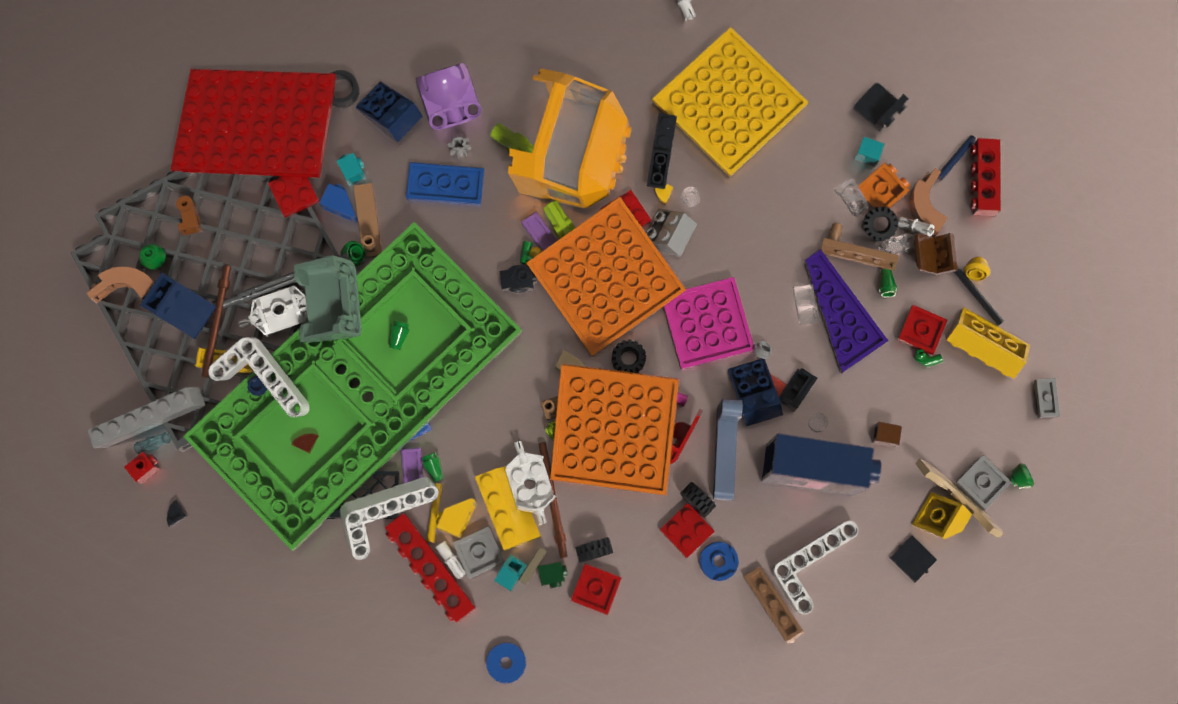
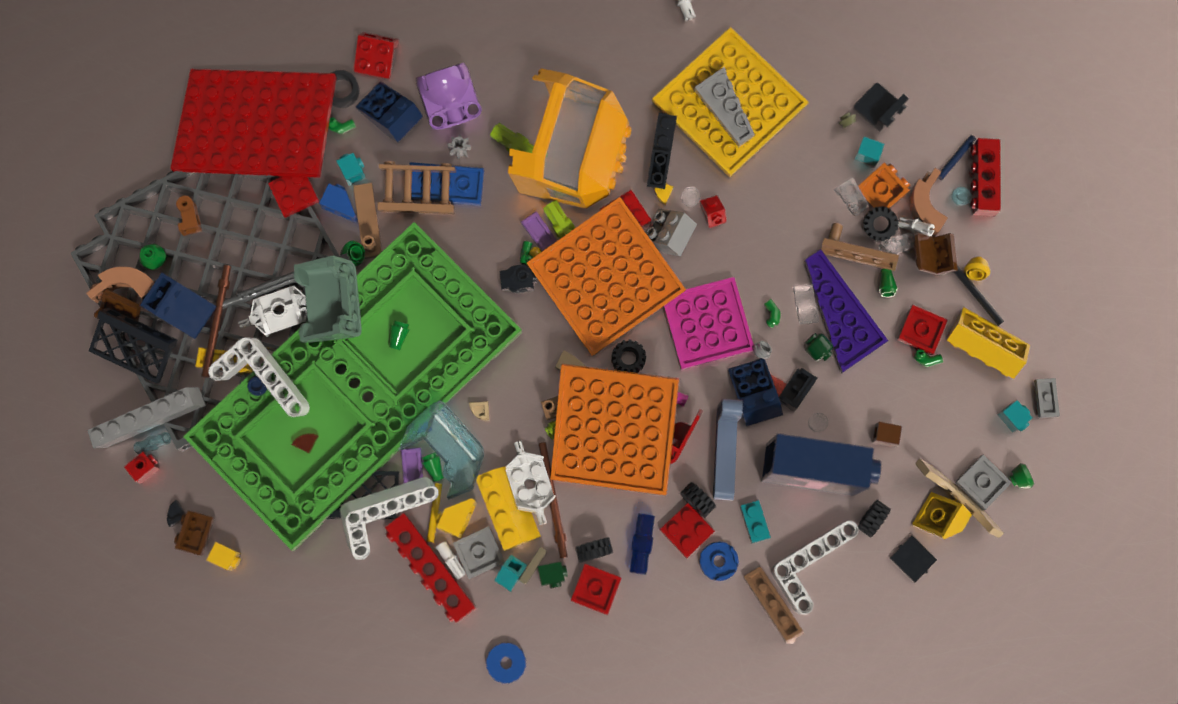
none -> black fence [89,307,178,384]
none -> reddish brown bracket [94,289,141,321]
none -> reddish brown bracket [174,510,215,556]
none -> yellow brick [207,542,241,571]
none -> green arm [328,118,356,134]
none -> red bracket [354,32,399,79]
none -> medium nougat fence [377,161,456,214]
none -> clear light blue windscreen [400,401,484,500]
none -> tan tile [469,401,489,421]
none -> clear blue piece [629,513,655,575]
none -> light grey wing [694,67,755,147]
none -> red bracket [700,195,726,228]
none -> teal plate [740,500,771,544]
none -> green arm [764,299,781,328]
none -> dark green head [805,333,833,361]
none -> olive plate [838,112,857,128]
none -> black tyre [858,500,891,538]
none -> clear light blue plate [952,187,971,206]
none -> teal brick [997,400,1032,432]

